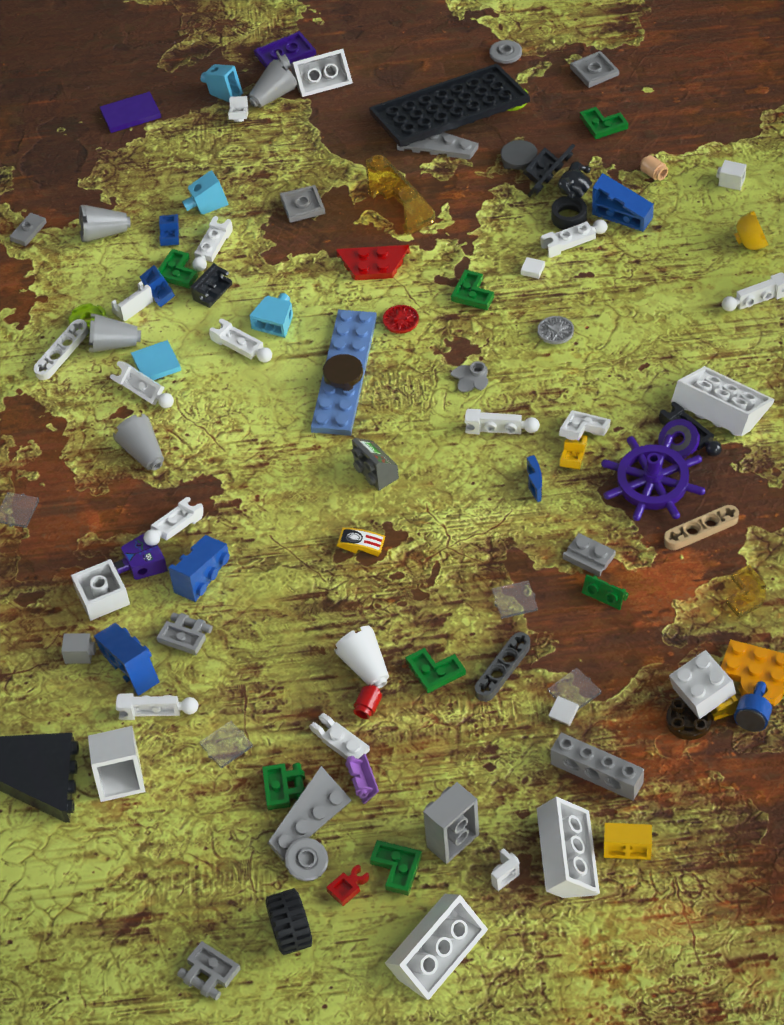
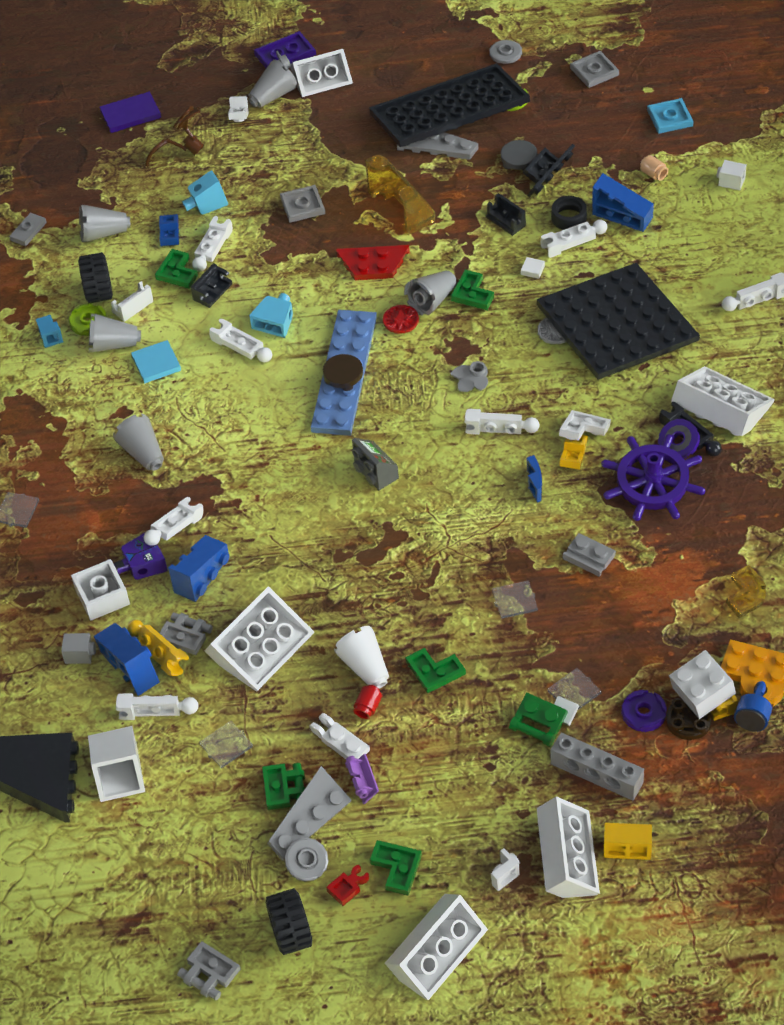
white beam [34,319,89,380] -> none
white plate [110,361,174,408] -> none
blue slope [140,265,176,307] -> none
medium azure torso [200,64,243,103] -> none
slope [337,528,385,557] -> none
light grey brick [423,782,479,864] -> none
dark grey beam [475,632,530,702] -> none
black piece [557,161,593,199] -> none
green plate [580,107,628,140] -> none
green hinge [582,574,629,610] -> none
tan beam [664,505,739,550] -> none
yellow cylinder [734,210,769,250] -> none
none -> dark azure brick [36,315,63,348]
none -> black tyre [78,252,113,303]
none -> yellow plate [127,620,189,676]
none -> reddish brown plant [145,105,204,167]
none -> white slope [205,586,314,692]
none -> light grey cone [404,270,456,315]
none -> black hinge [486,193,526,236]
none -> green plate [509,692,568,747]
none -> black plate [536,263,700,380]
none -> dark purple tile [621,690,667,732]
none -> medium azure tile [647,98,694,134]

